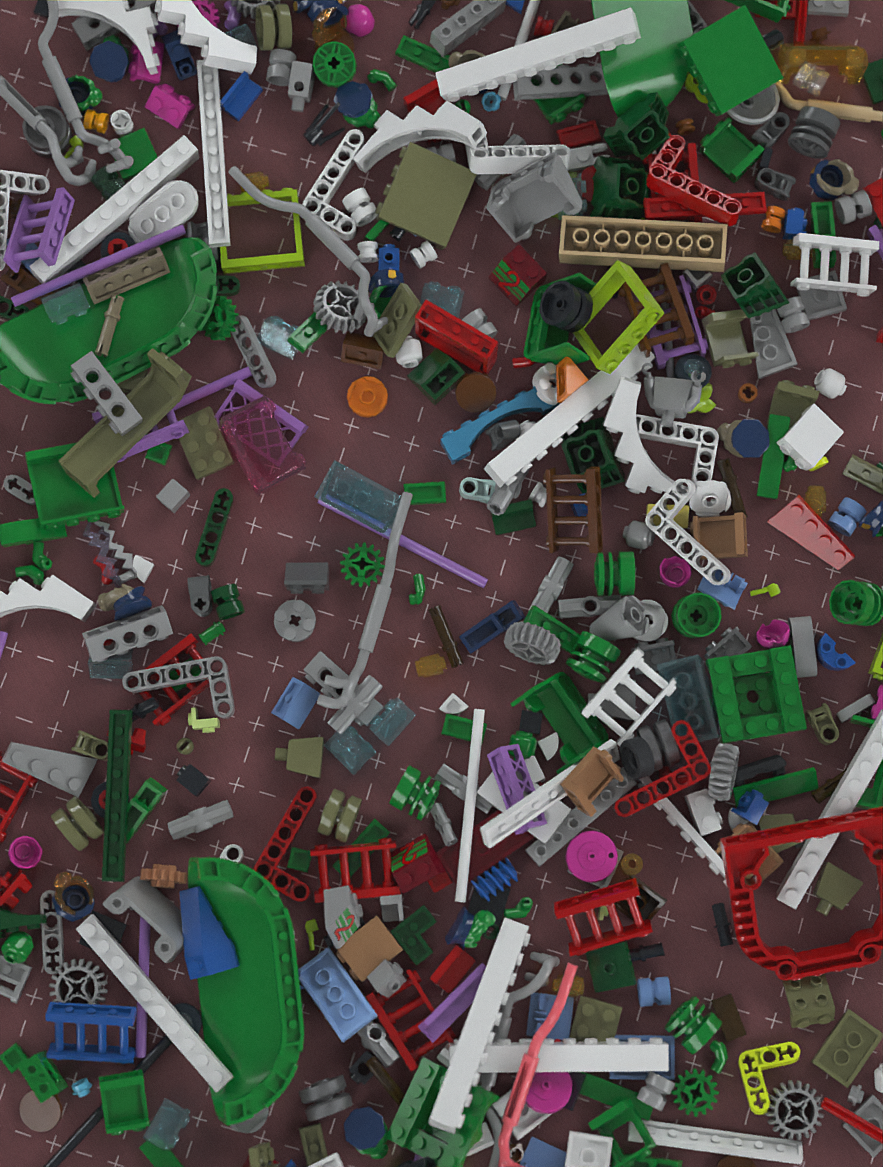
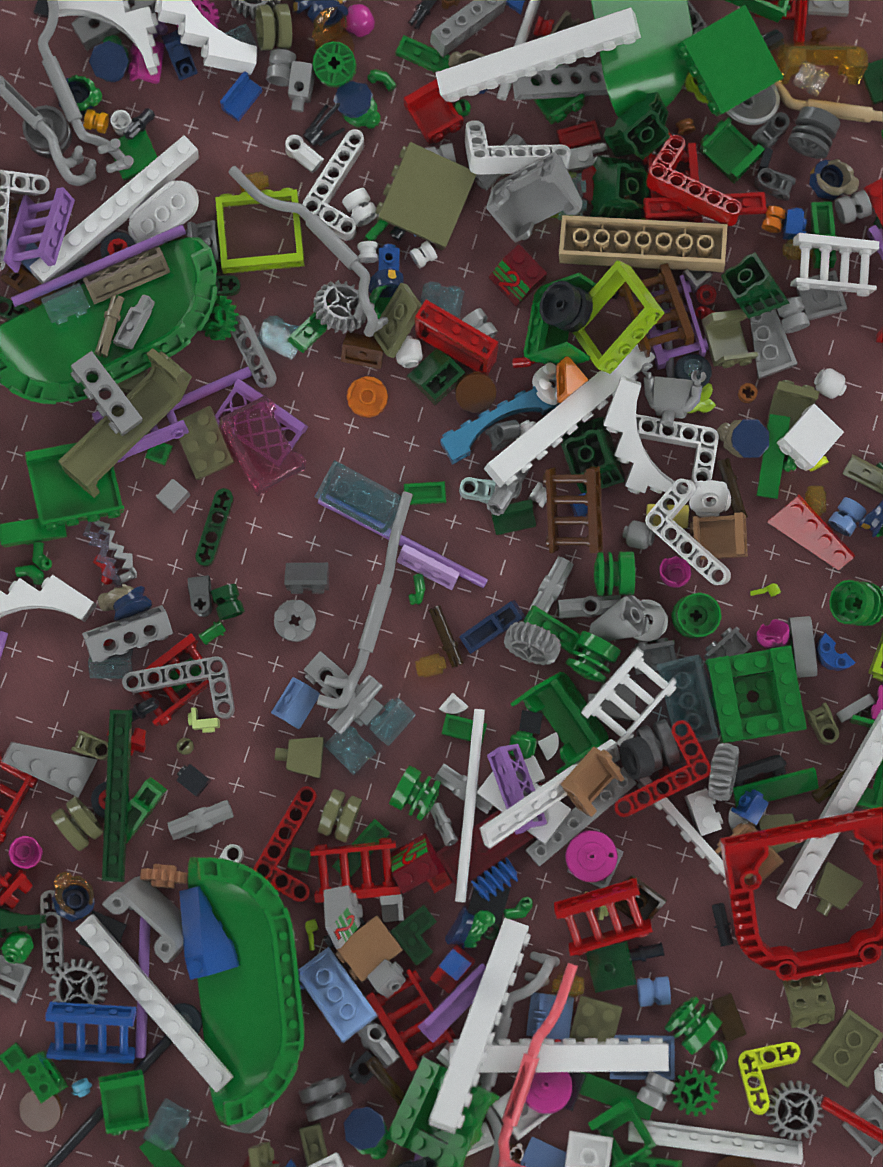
light grey beam [4,475,36,505] -> none
lime hand [63,136,84,158] -> none
clear green wheel [91,166,126,201] -> none
white tile [133,554,155,583] -> none
dark pink bracket [145,84,195,129] -> none
white plate [197,60,231,248] -> none
medium lavender arm [224,0,241,30] -> none
green gear [340,542,385,588] -> none
white arch [353,101,487,173] -> none
medium azure plate [482,92,501,112] -> none
clear yellow brick [620,853,643,876] -> none
medium blue hinge [697,570,748,610] -> none
light grey plate [847,1085,865,1106] -> none
none -> light grey hinge [113,294,155,350]
none -> black axle [123,108,155,140]
none -> white piece [285,135,324,173]
none -> lavender plate [397,544,460,590]
none -> blue slope [439,949,471,981]

